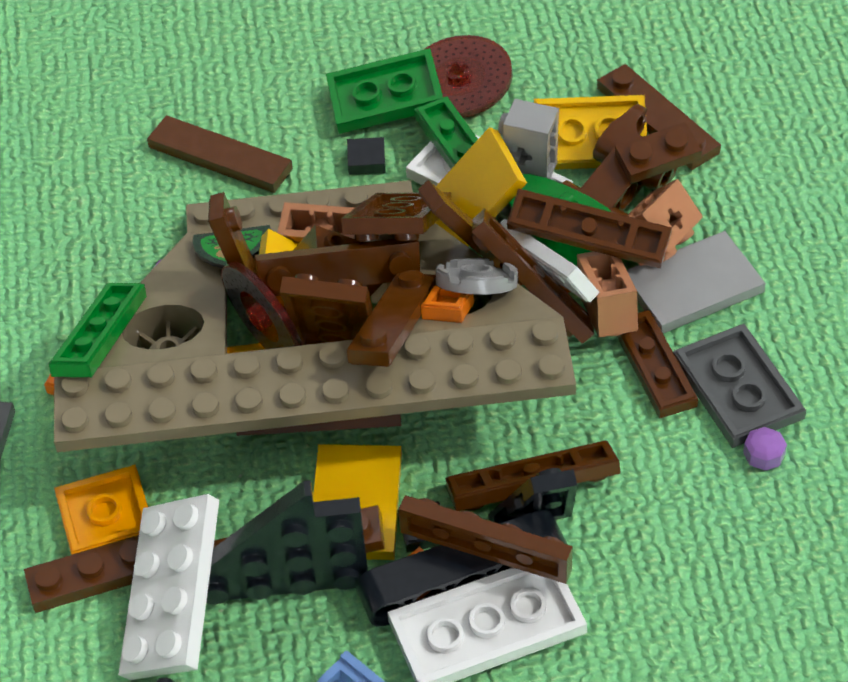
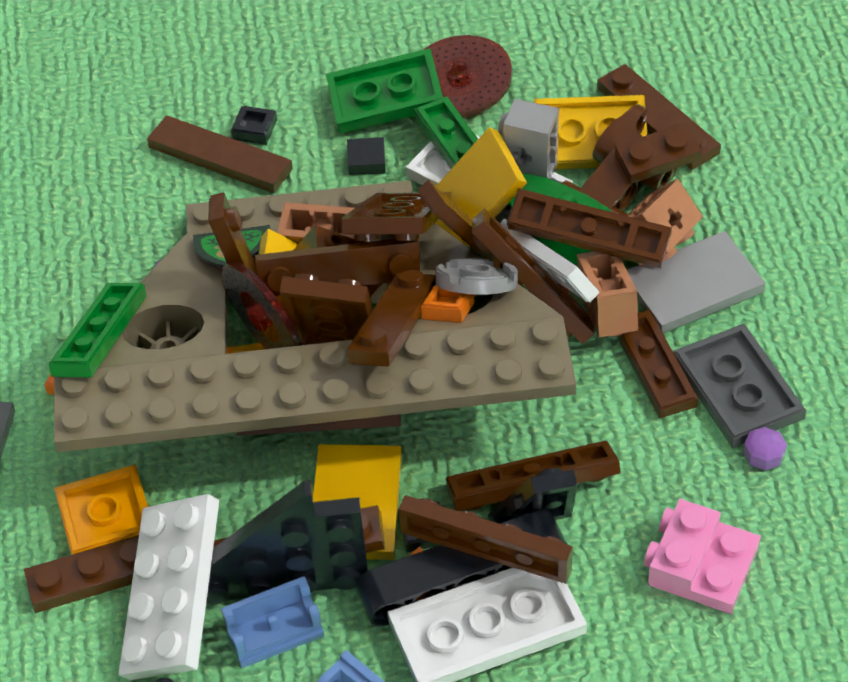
none -> medium blue hinge [221,576,325,669]
none -> black tile [231,106,277,145]
none -> bright pink plate [644,499,761,614]

